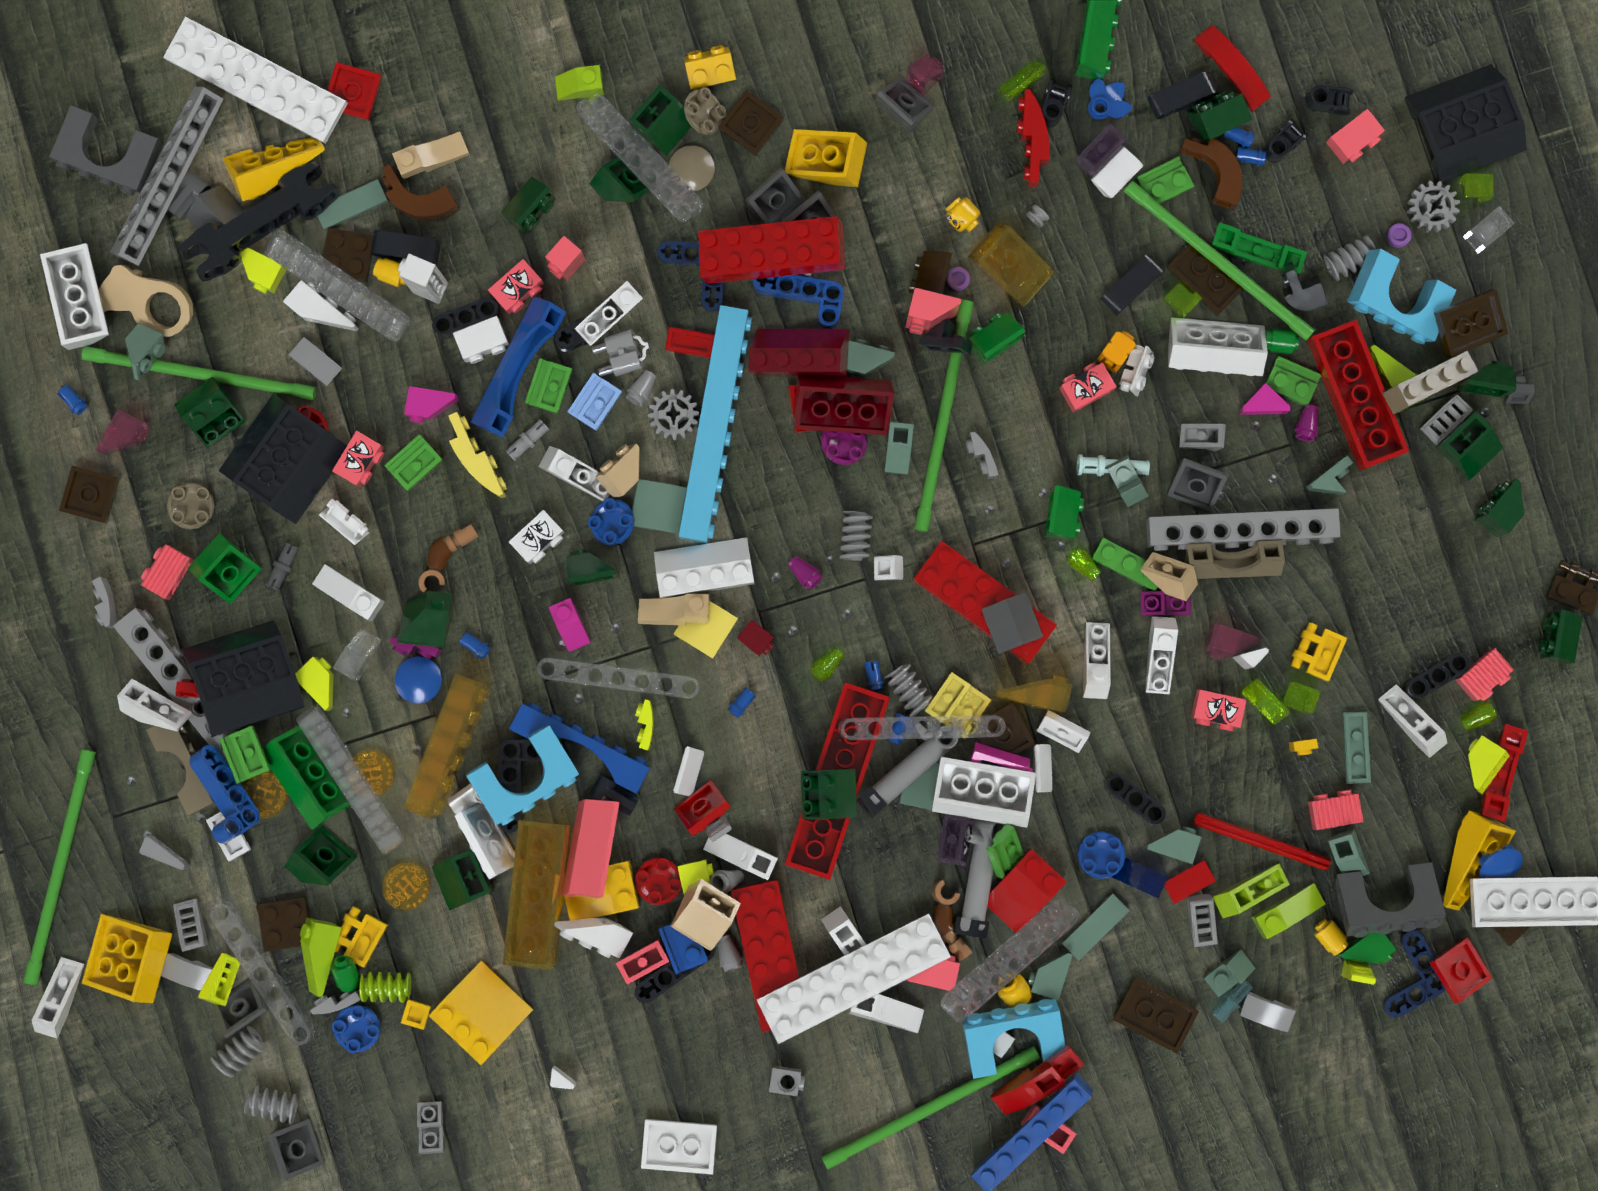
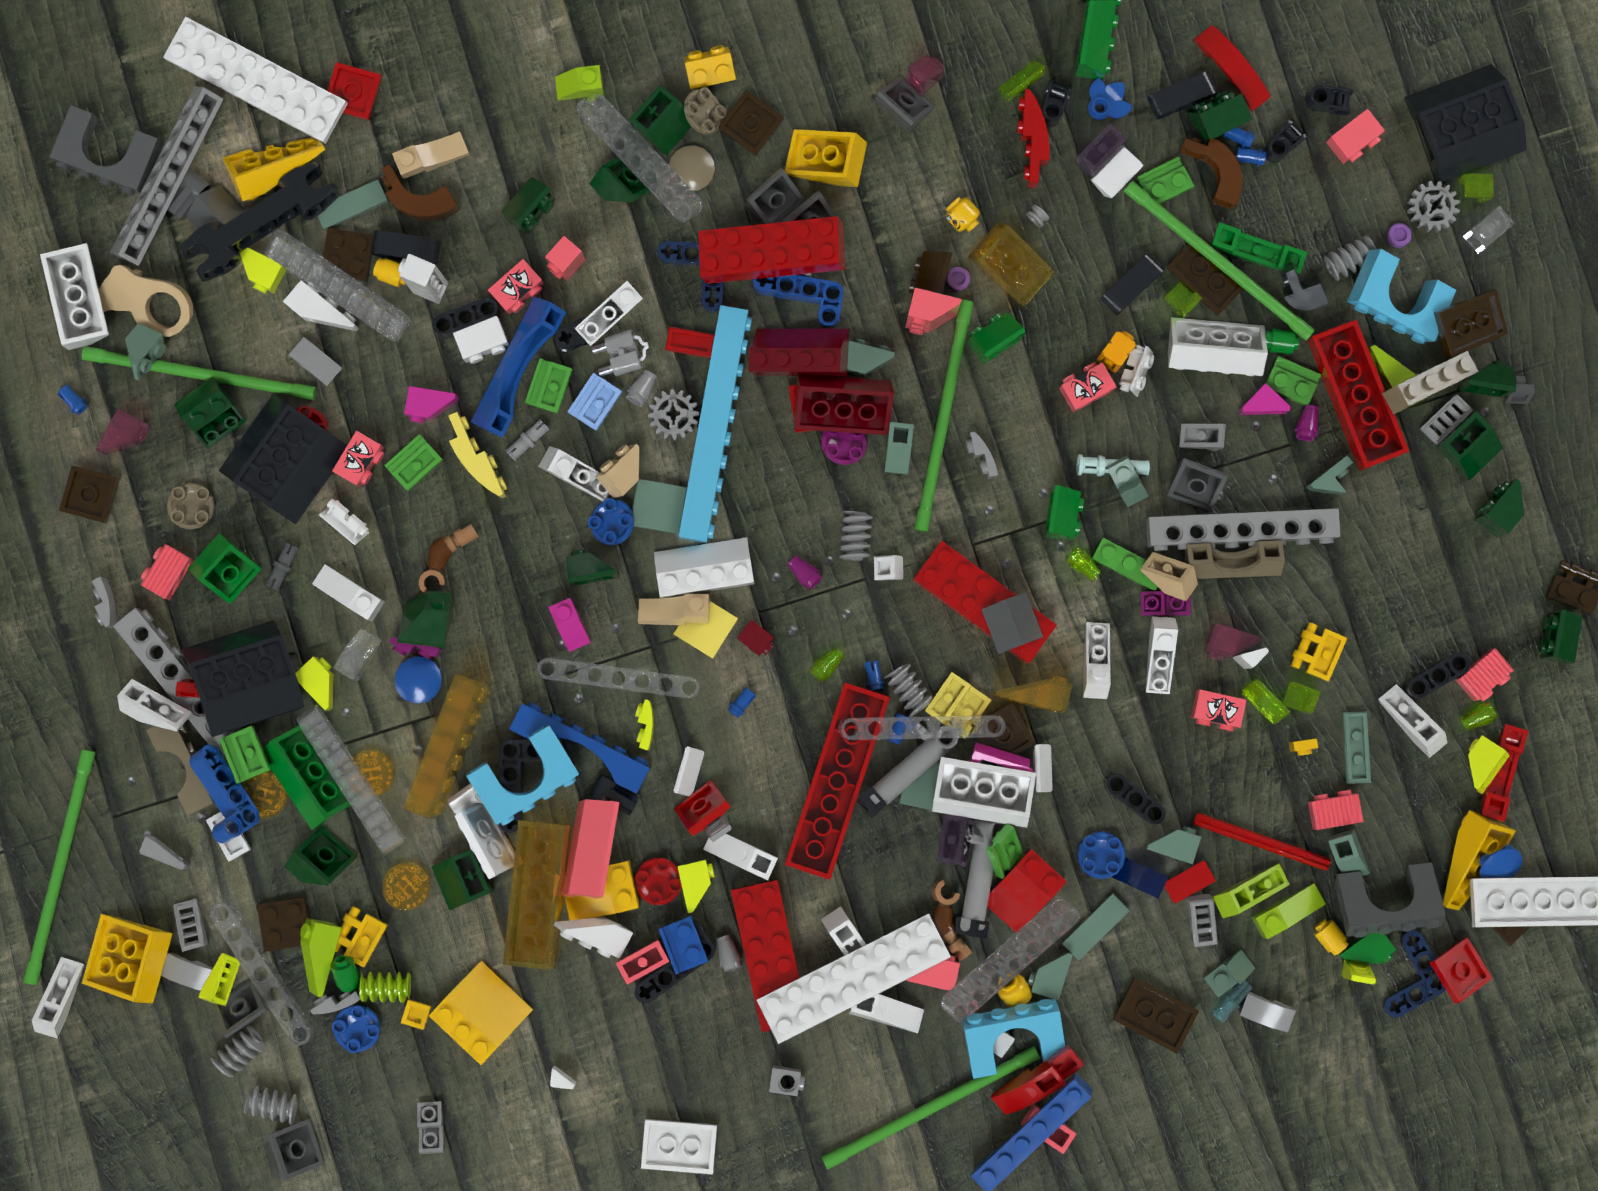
blue pin [459,632,491,660] -> none
white brick [509,510,565,564] -> none
tan slope [670,879,741,951] -> none
light grey cone [710,870,744,894] -> none
dark green slope [801,769,857,819] -> none
black slope [919,319,972,354] -> none
white plate [1037,710,1090,753] -> none

